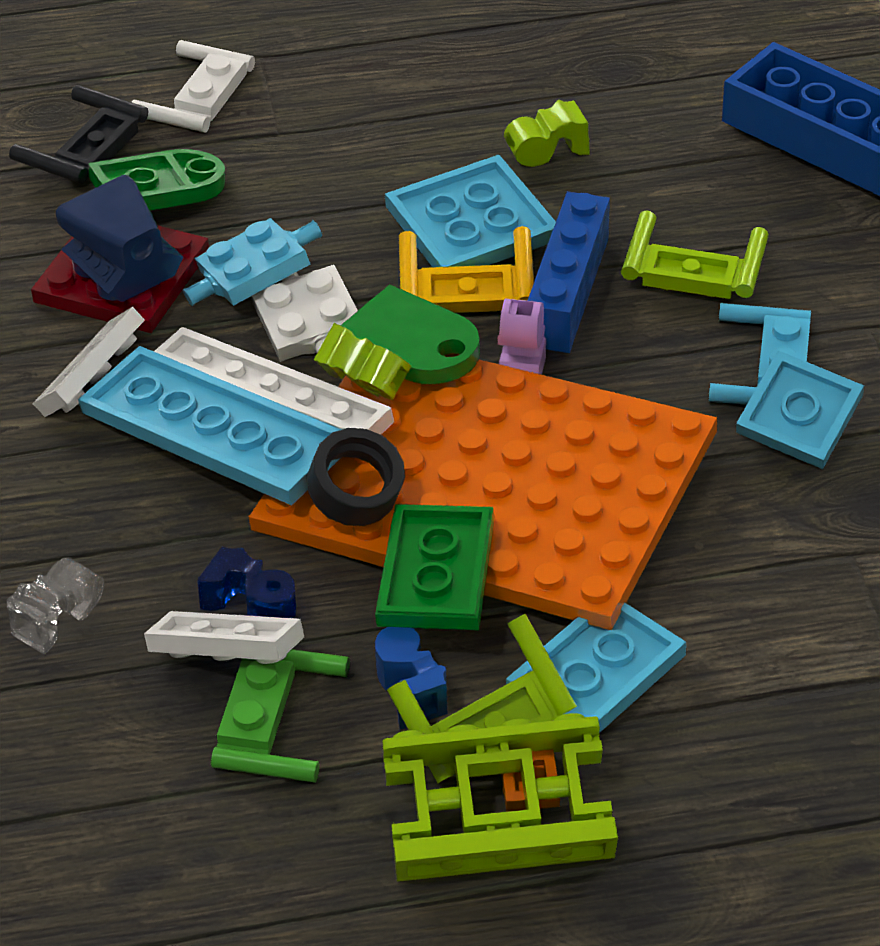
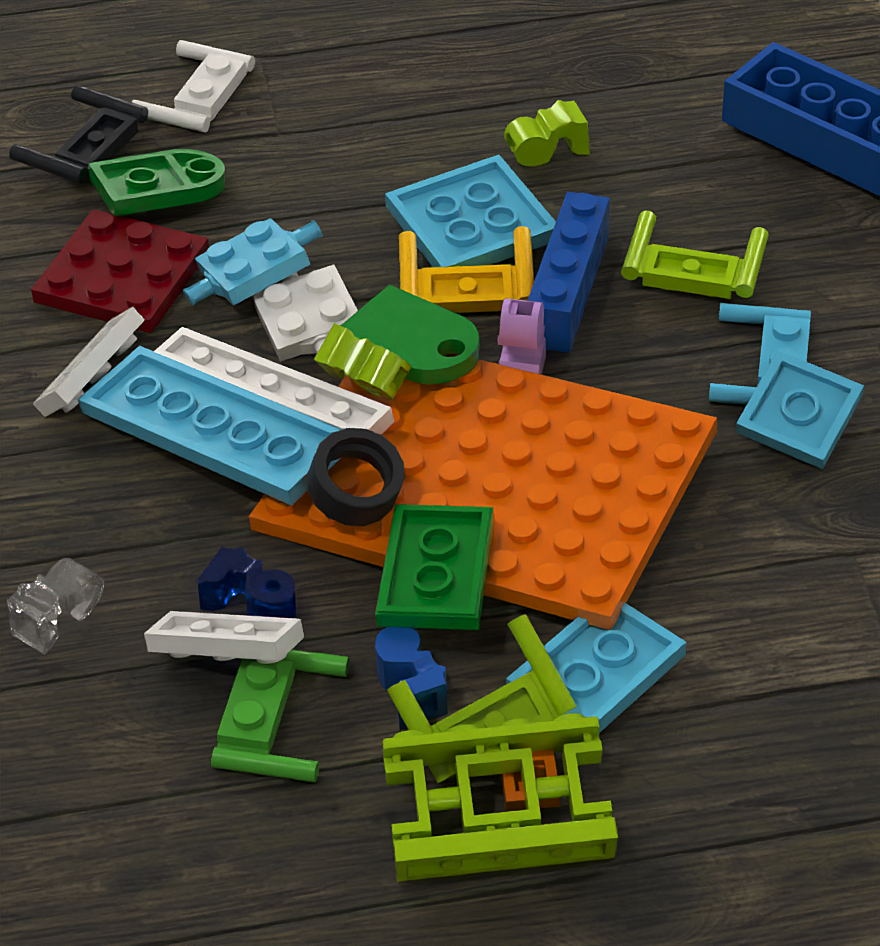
dark blue piece [56,175,183,302] -> none

